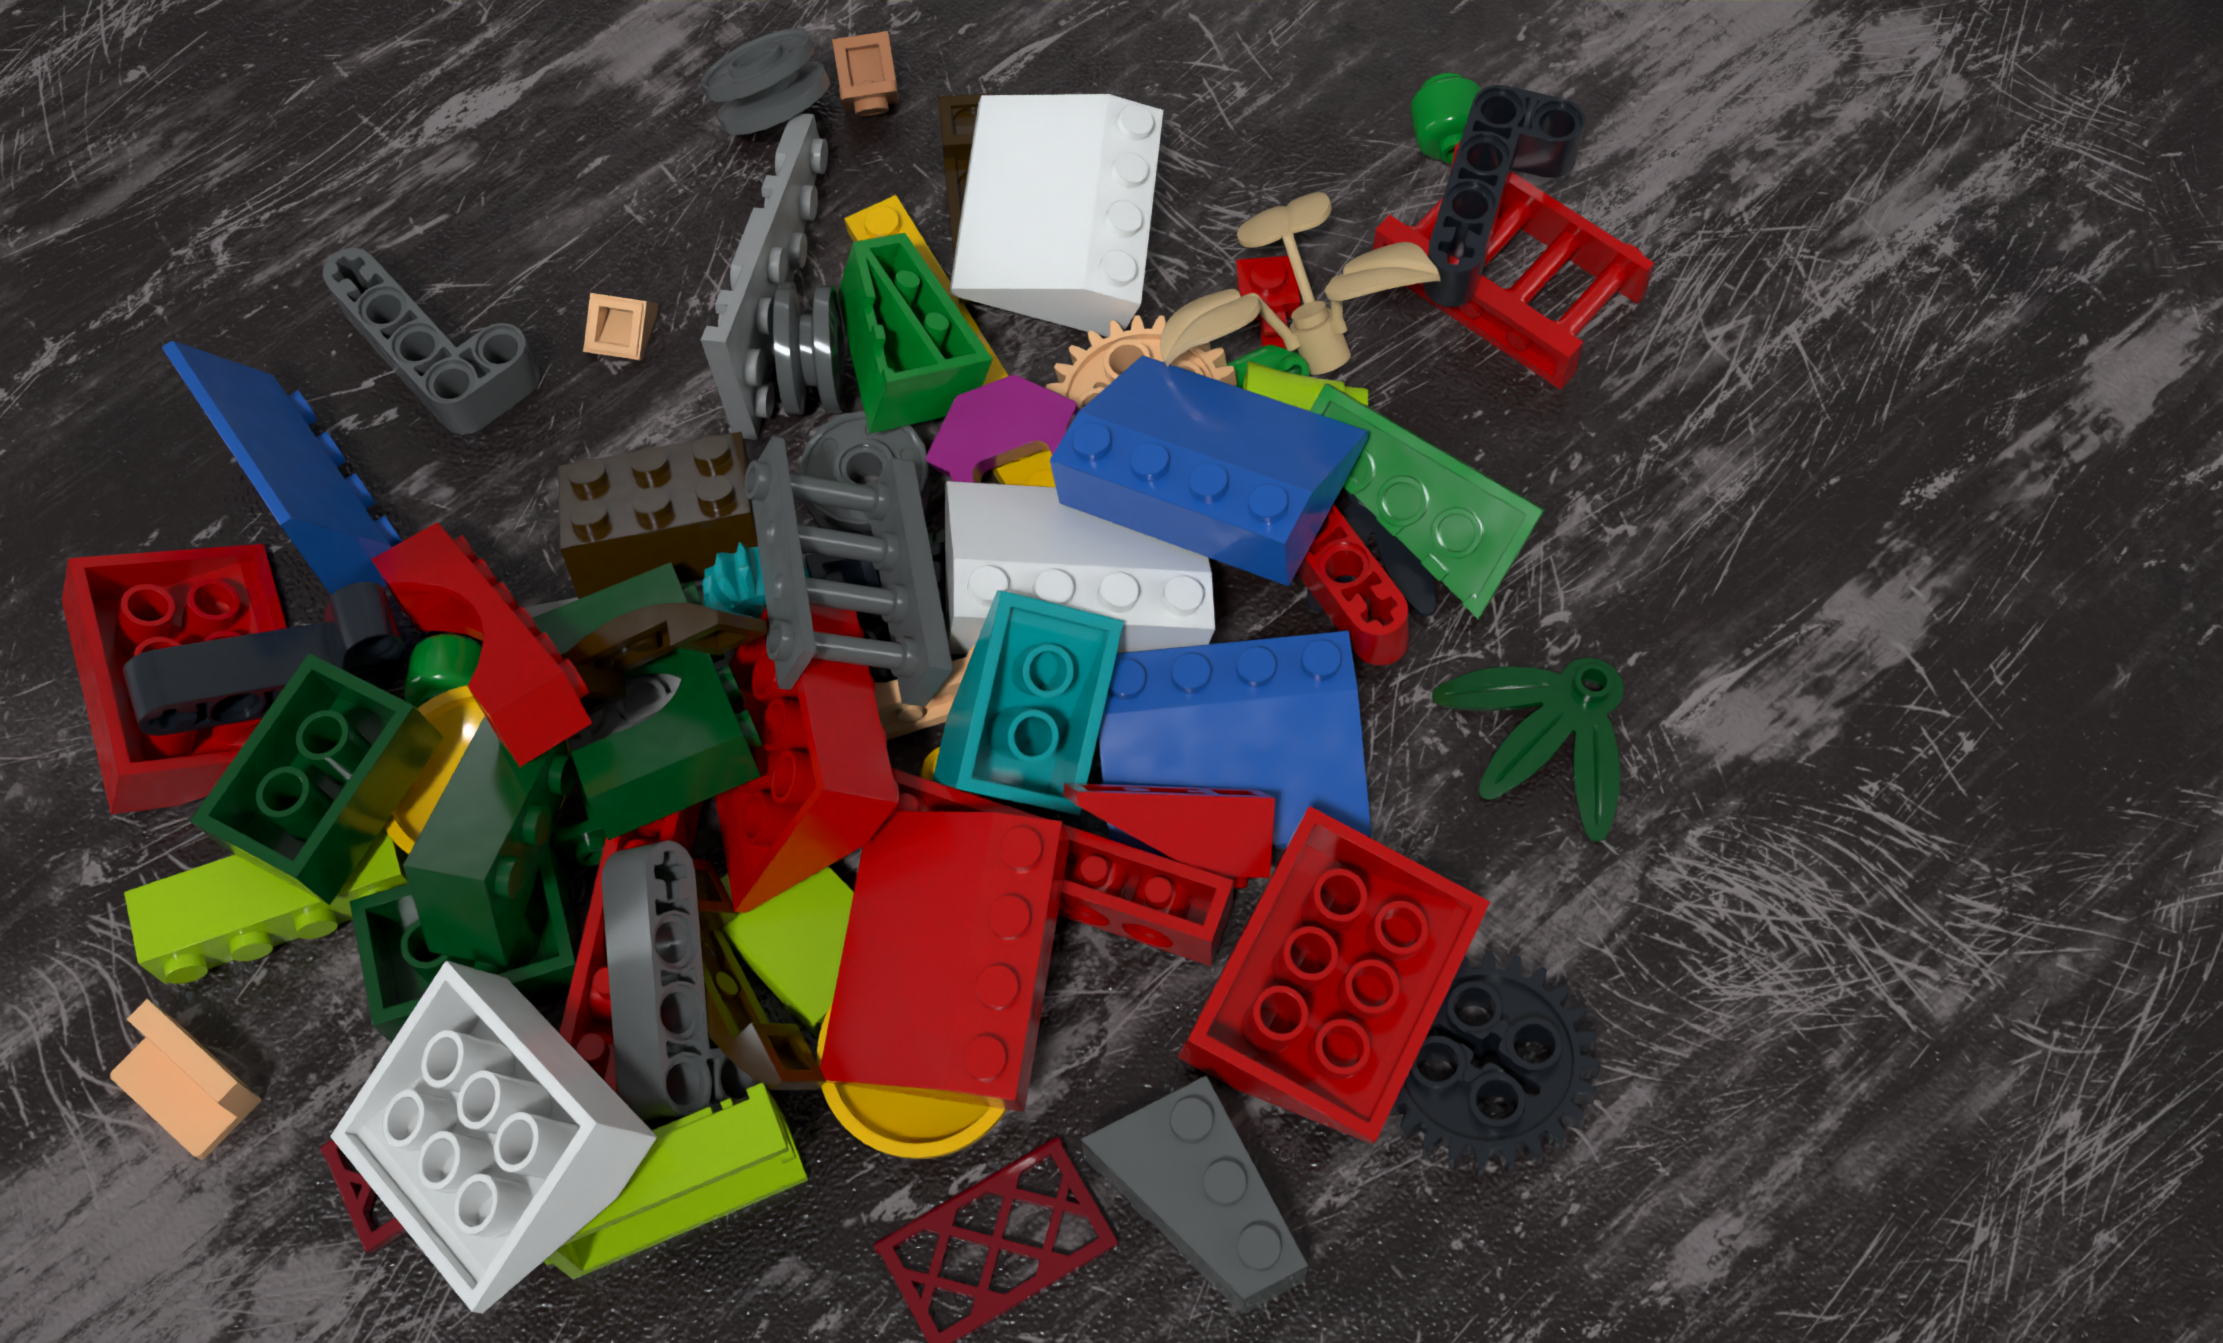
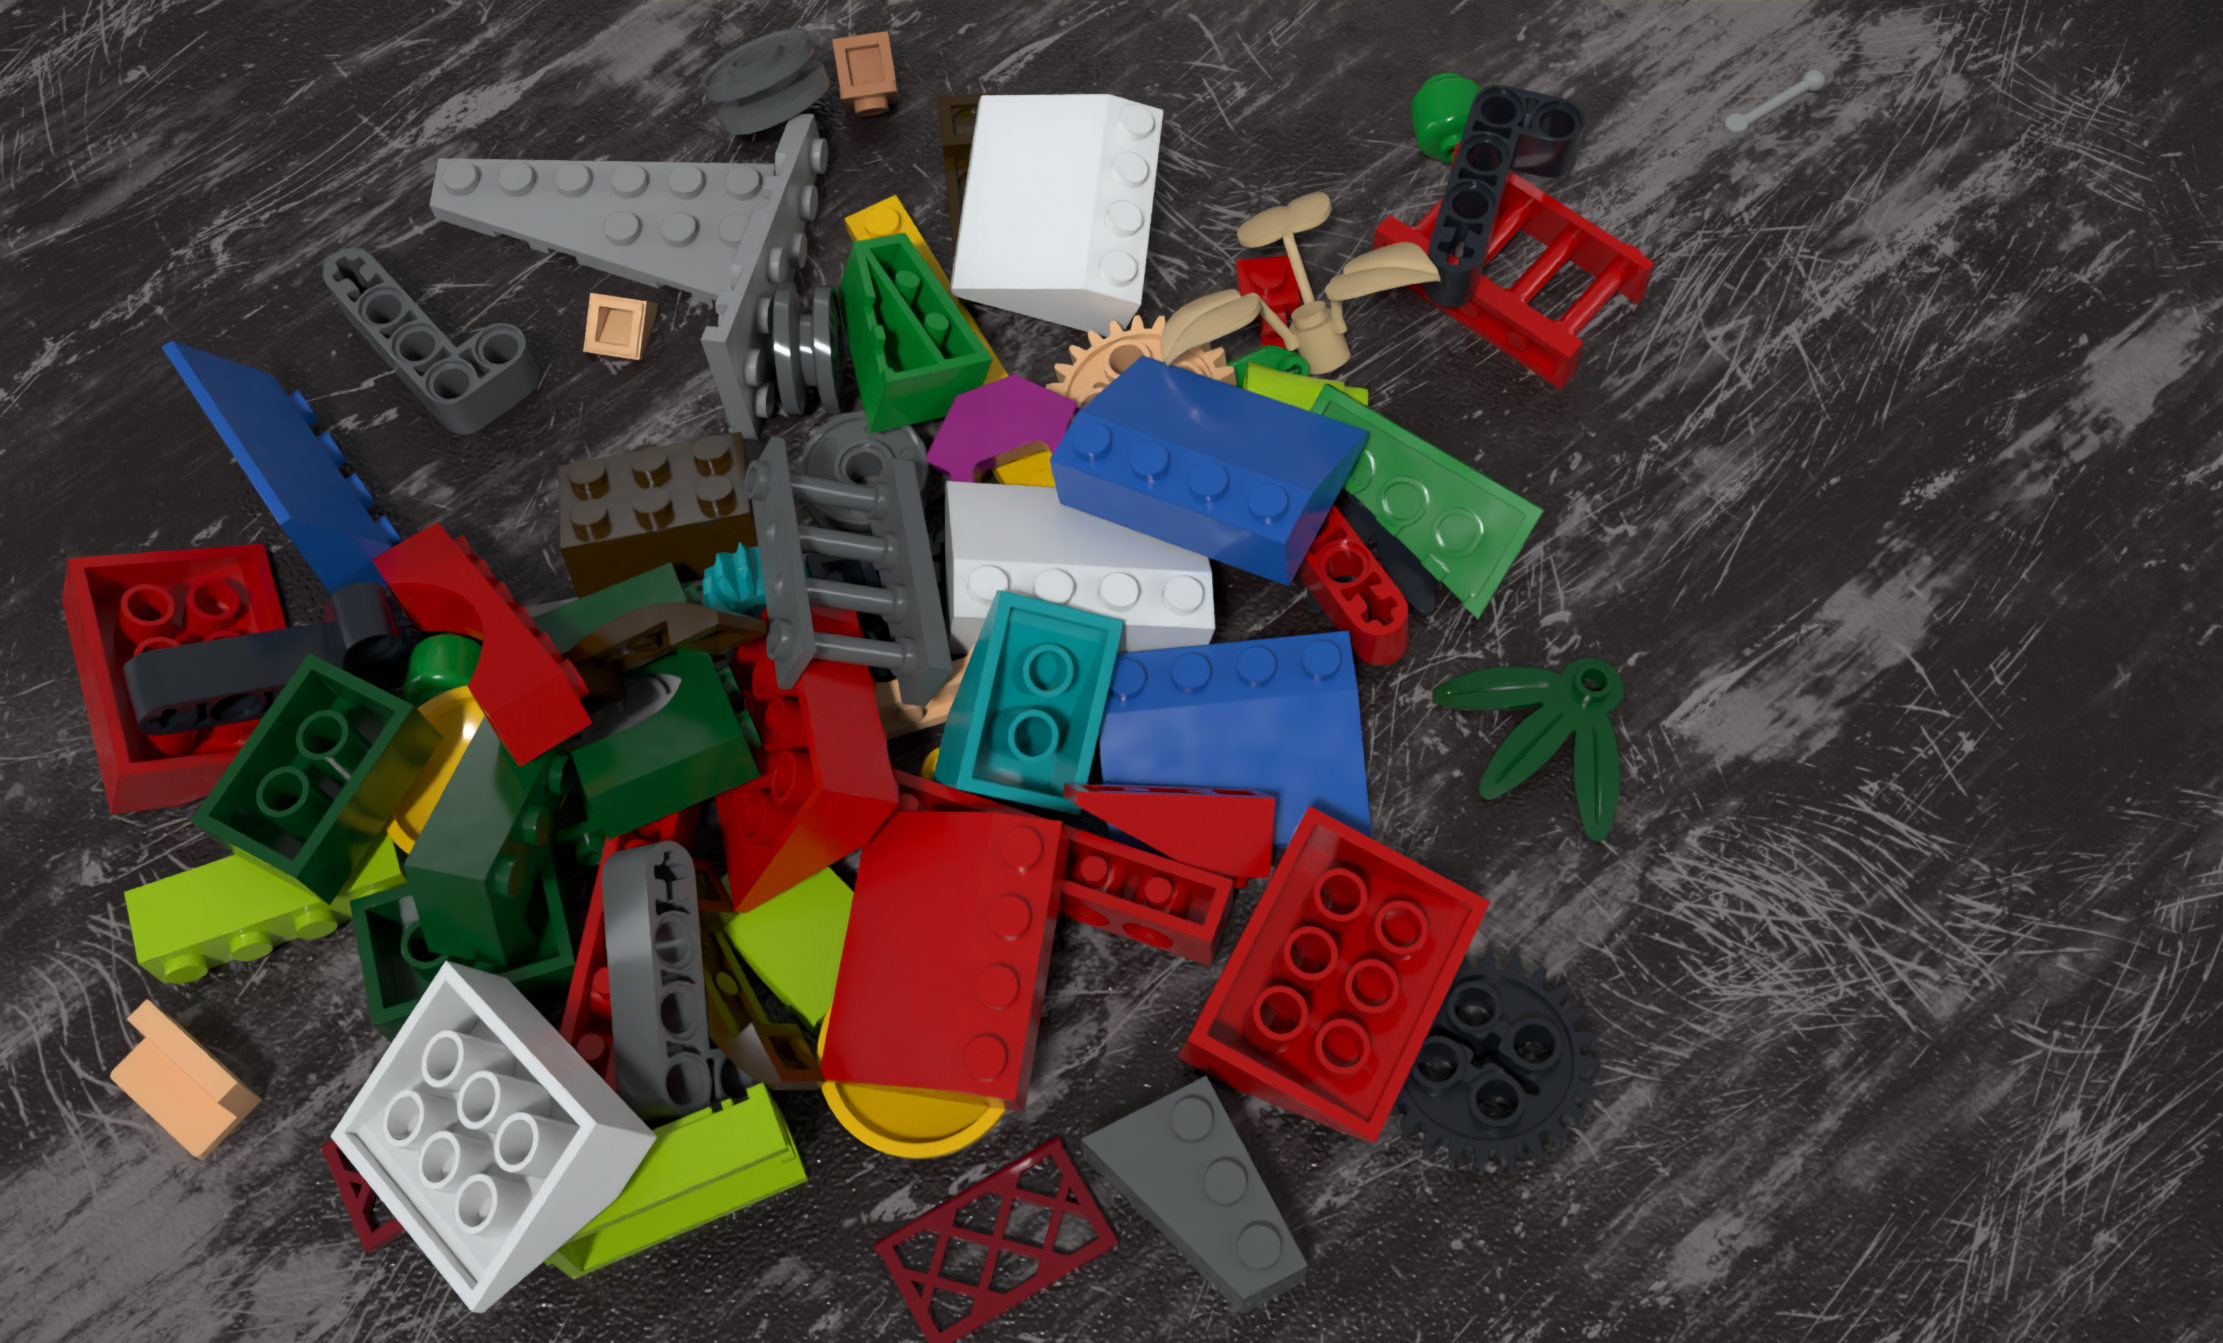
none -> light grey wing [429,158,776,306]
none -> light grey hinge [1723,69,1825,139]

